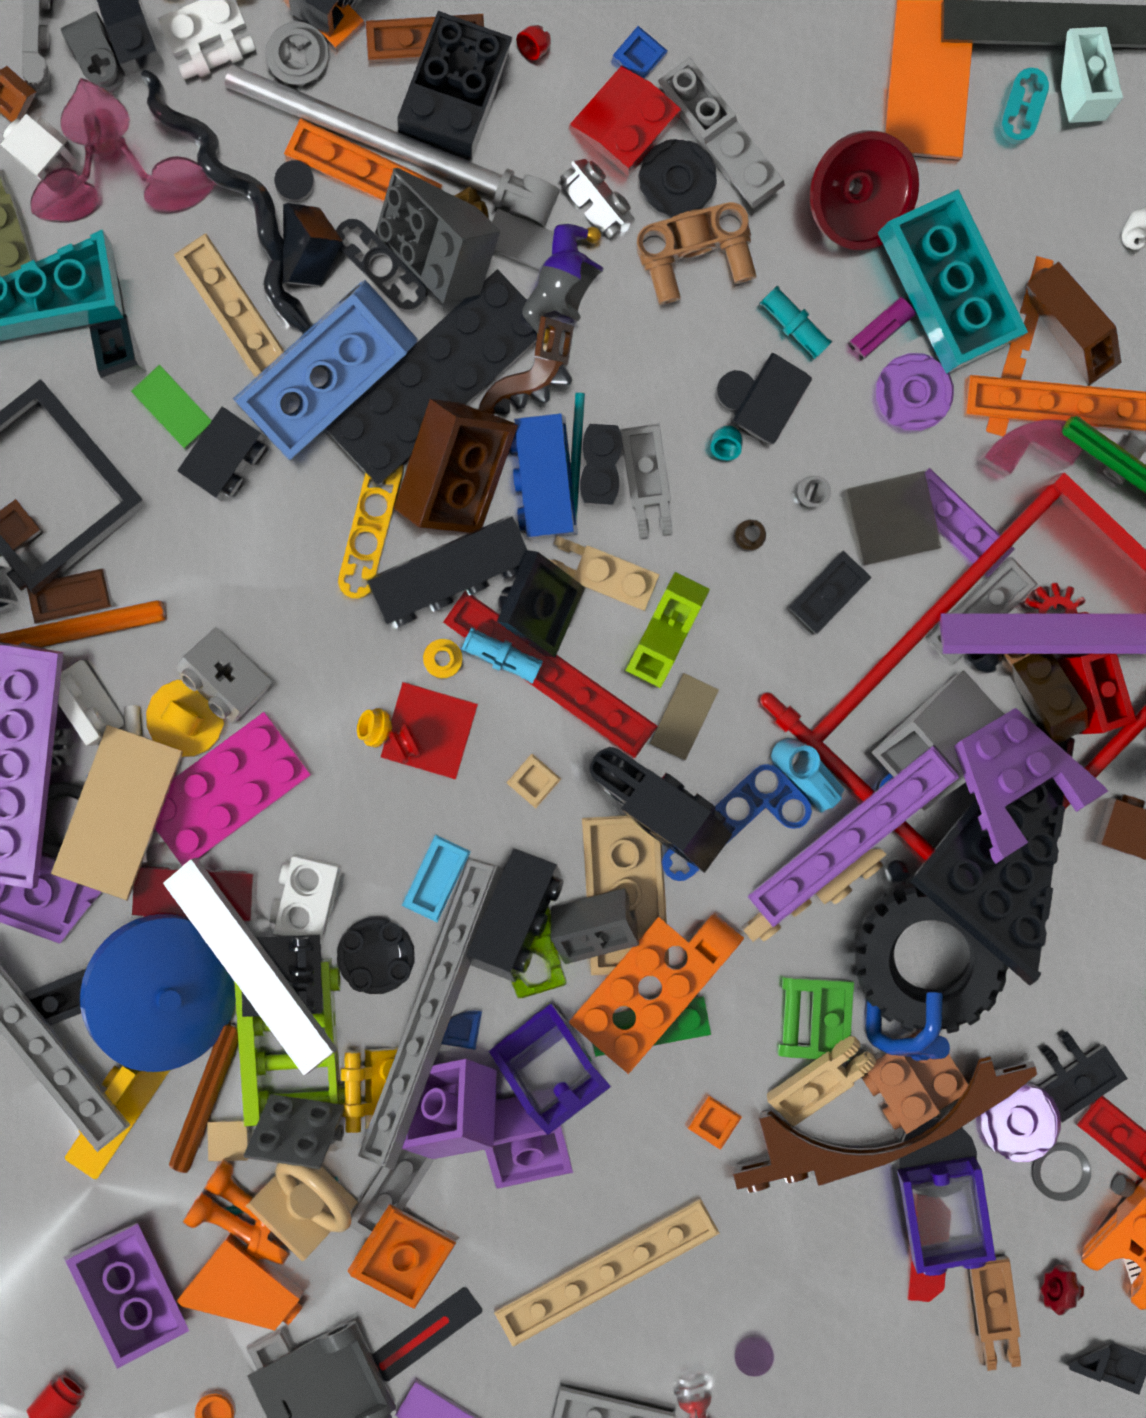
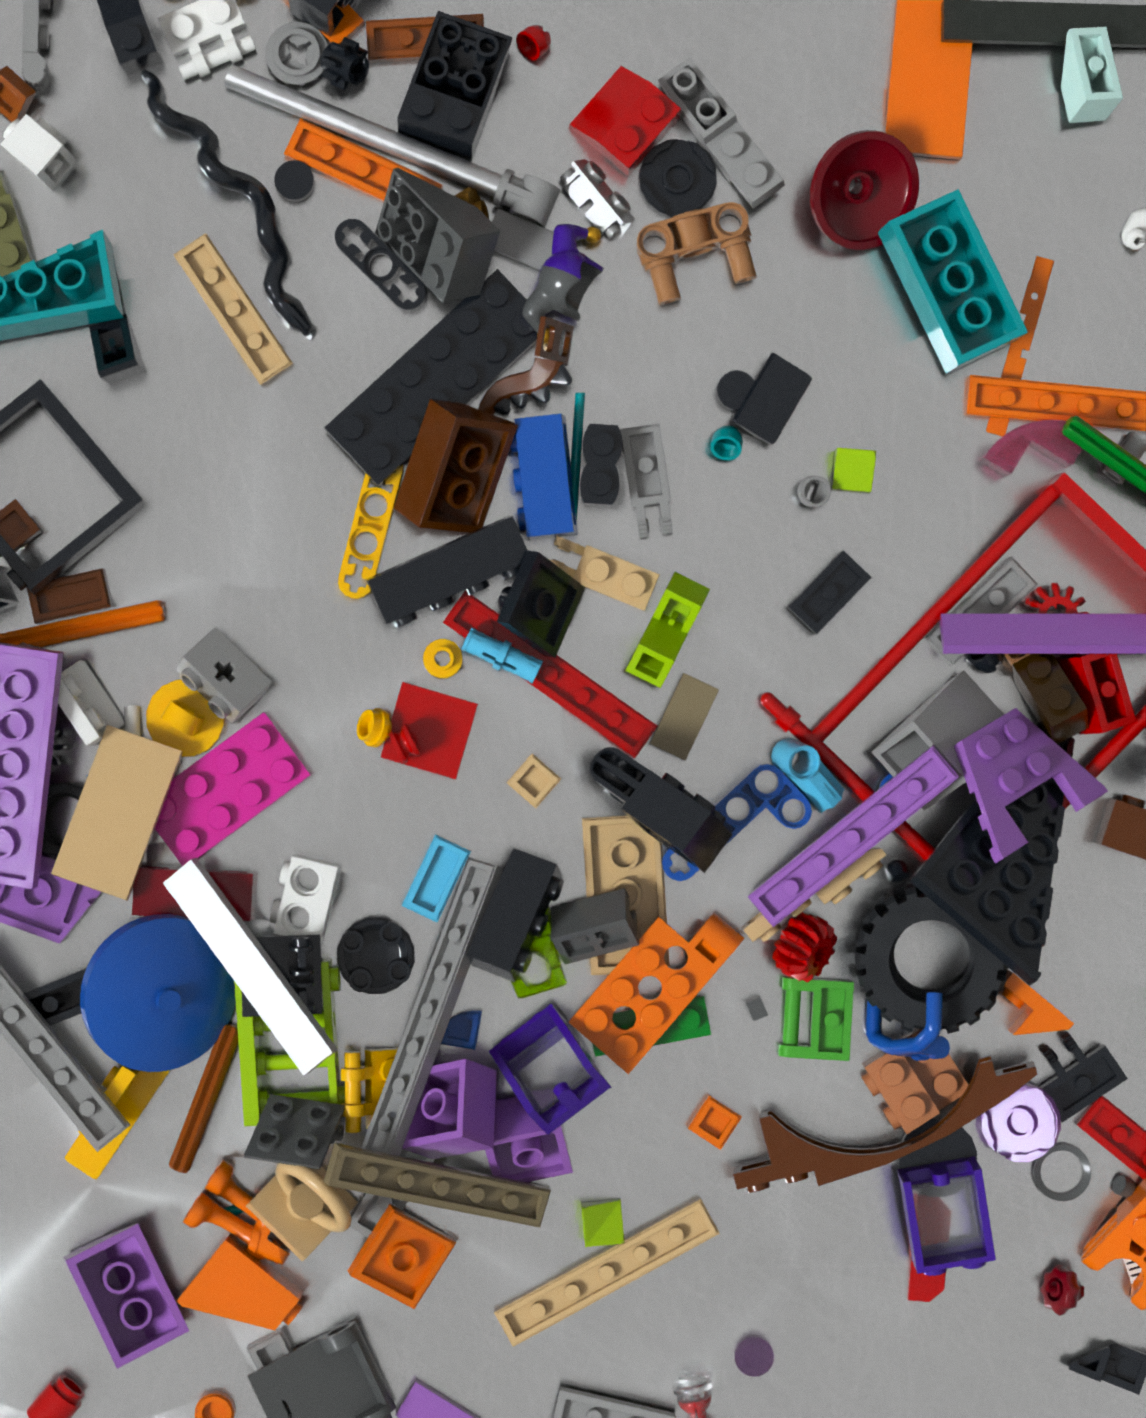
clear pink plant [30,78,214,222] -> none
dark grey piece [61,11,125,93] -> none
bright green tile [131,364,212,449] -> none
black brick [177,406,265,501] -> none
tan tile [207,1119,249,1161] -> none
medium blue hinge [232,280,418,460] -> none
black slope [283,203,343,287] -> none
black sticker [372,1287,482,1382] -> none
blue tile [612,26,668,79] -> none
dark brown pin [735,519,766,551] -> none
teal pin [760,285,832,359] -> none
tan hinge [767,1035,876,1126] -> none
clear smoke tile [847,470,942,565] -> none
magenta piece [850,297,916,358] -> none
medium lavender tile [875,353,954,432] -> none
medium lavender tile [901,468,1015,578] -> none
medium nougat hinge [970,1256,1021,1371] -> none
teal beam [999,67,1049,144] -> none
reddish brown slope [1026,262,1122,385] -> none
none -> black gear [320,37,369,90]
none -> dark tan tile [323,1143,551,1228]
none -> lime slope [581,1199,625,1247]
none -> dark grey piece [745,996,768,1021]
none -> red gear [772,912,837,982]
none -> lime slope [832,448,876,493]
none -> orange slope [1001,969,1074,1035]

